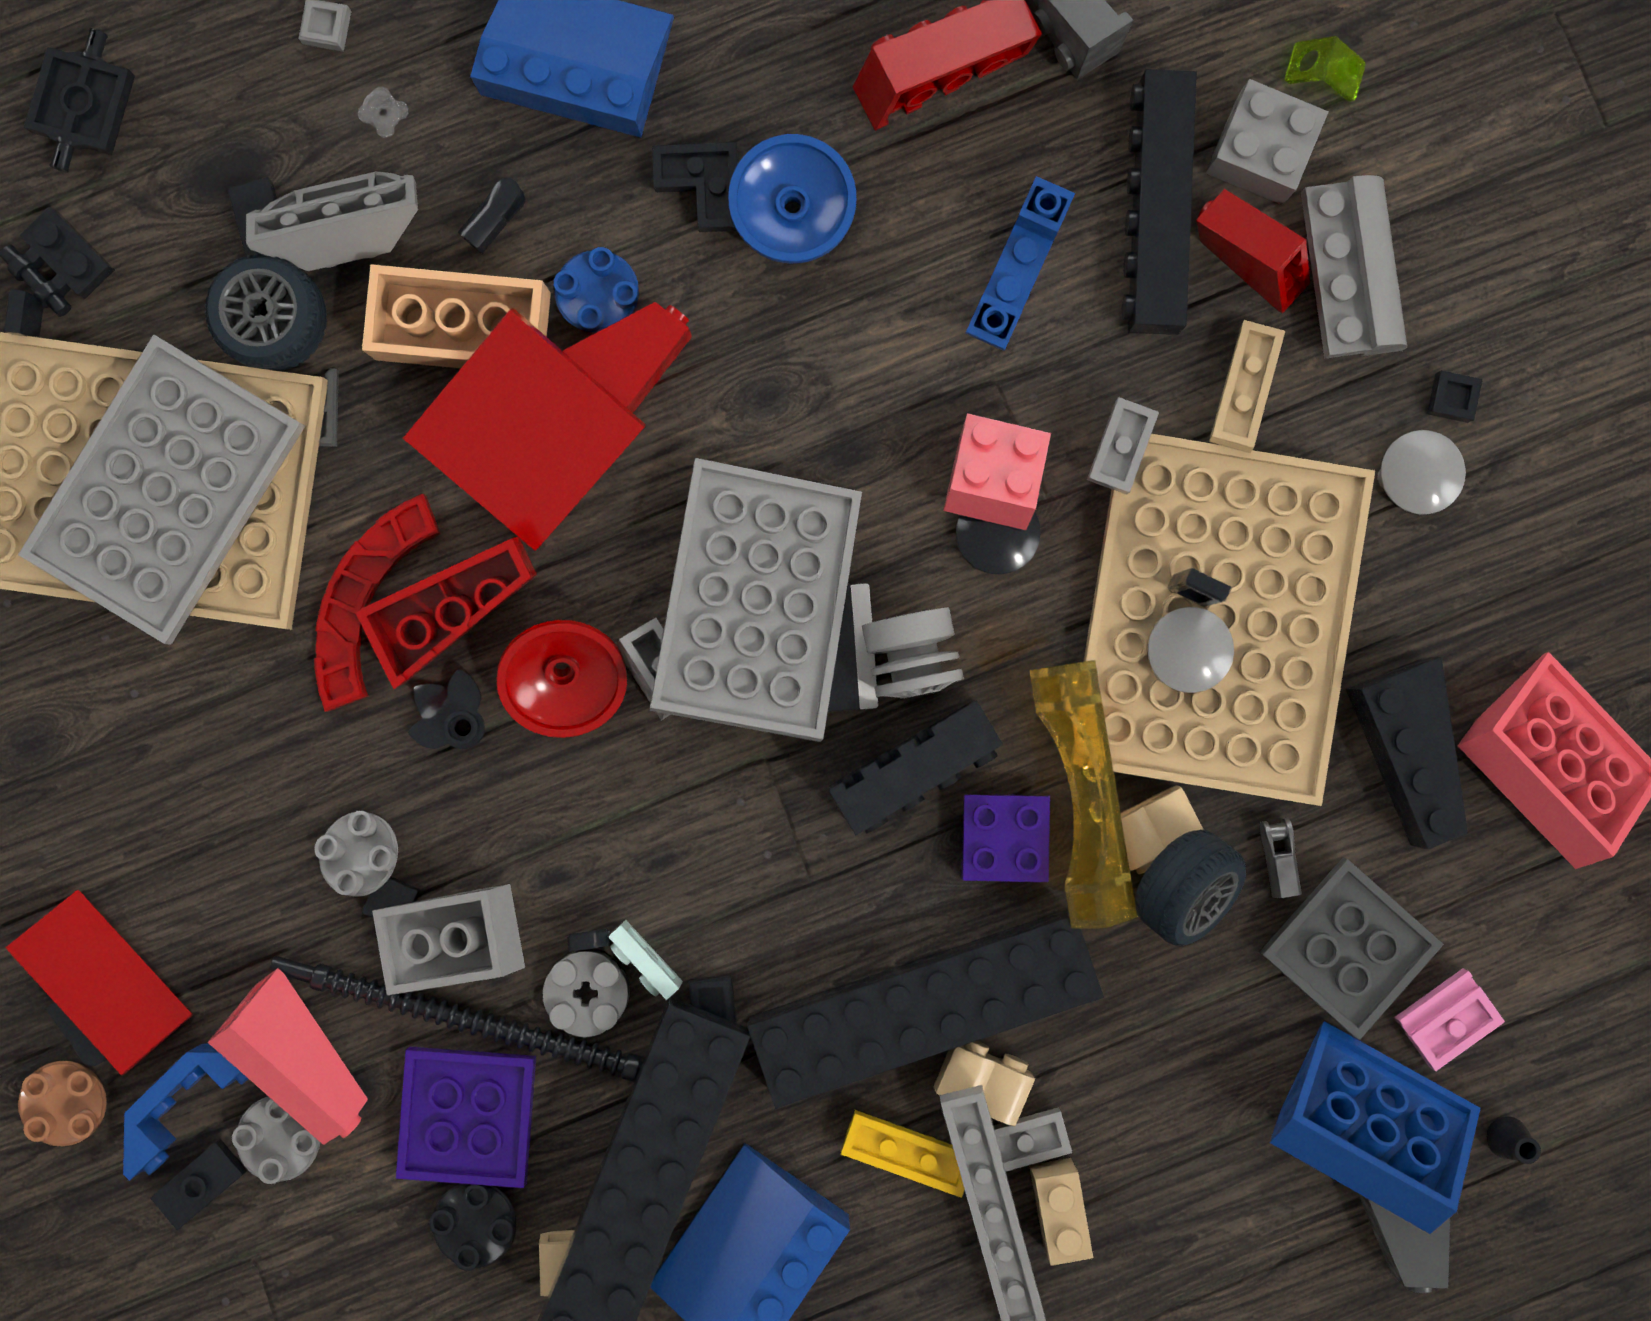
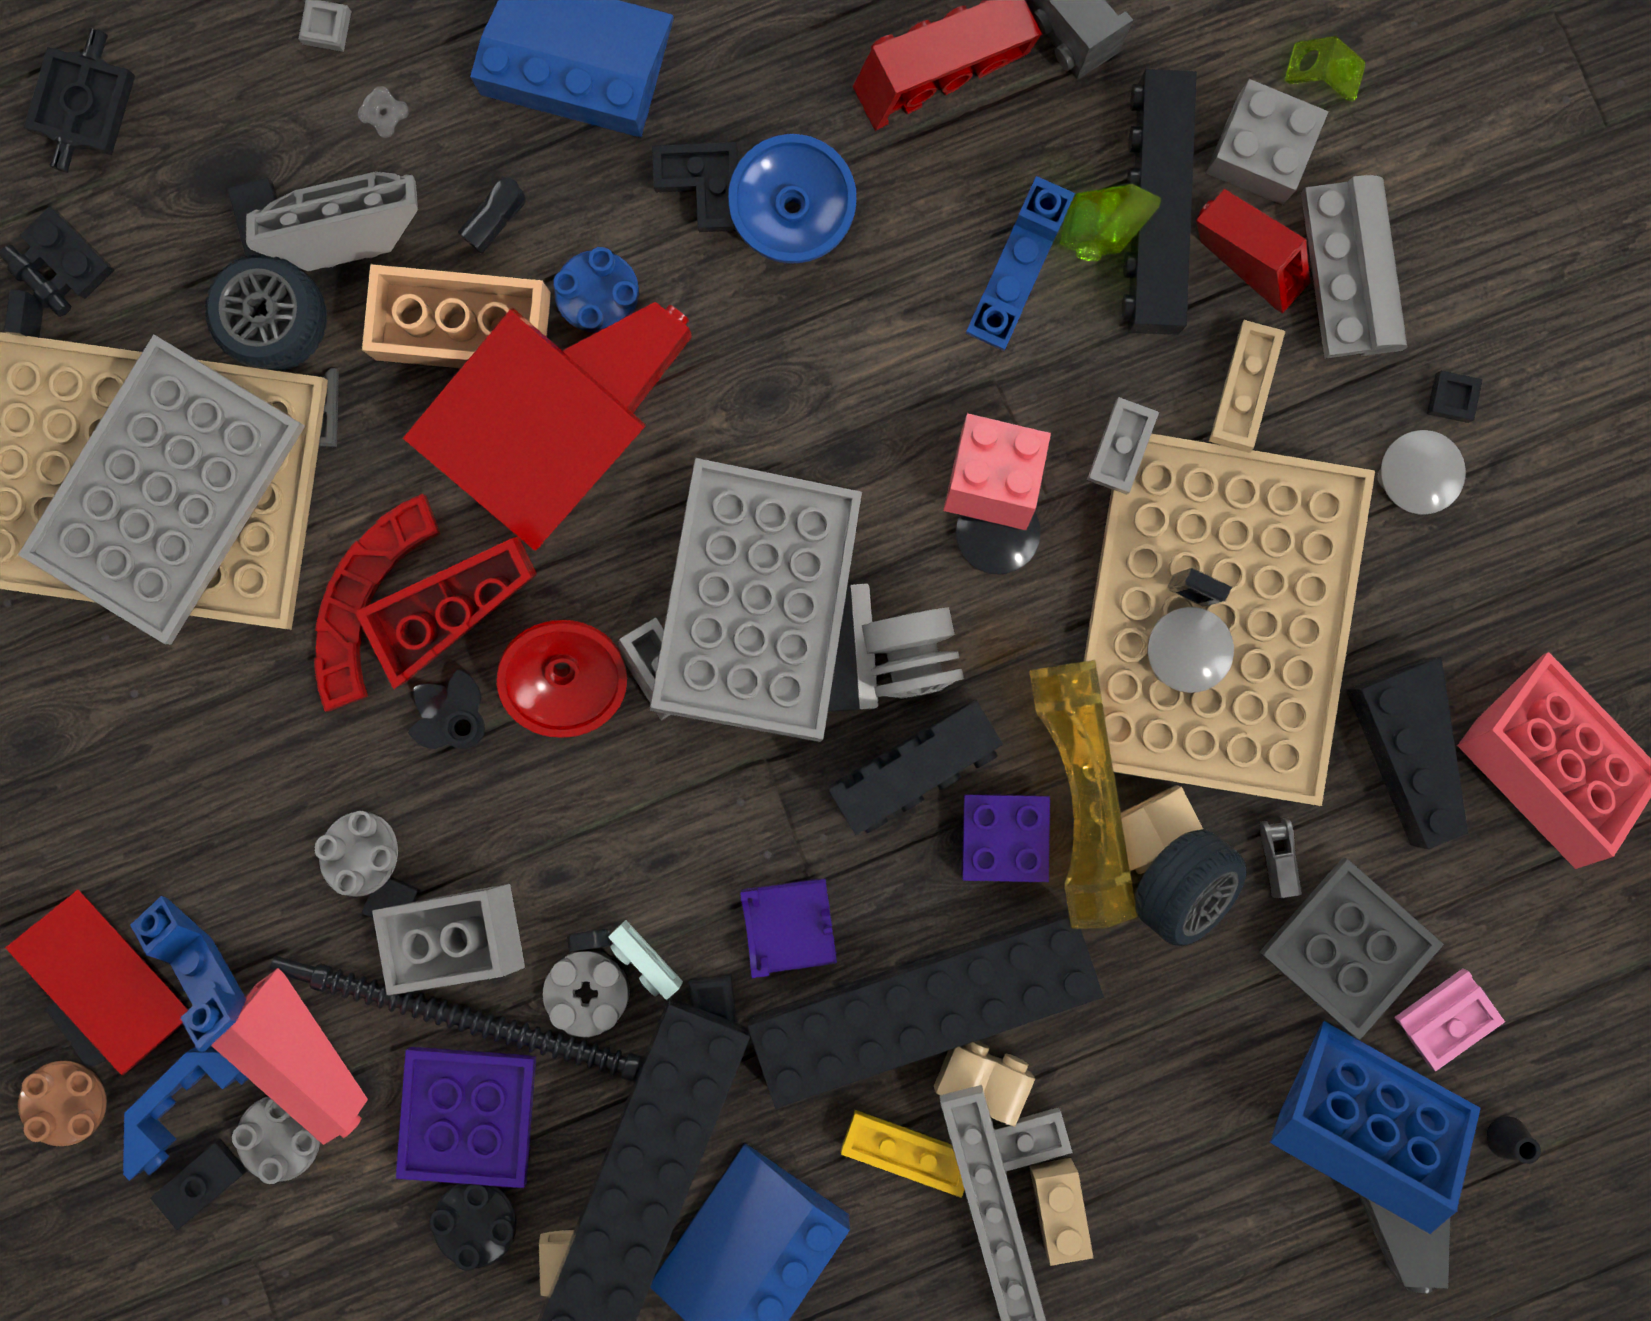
none -> blue slope [130,896,246,1052]
none -> dark purple piece [740,878,837,978]
none -> clear neon green slope [1060,184,1161,261]

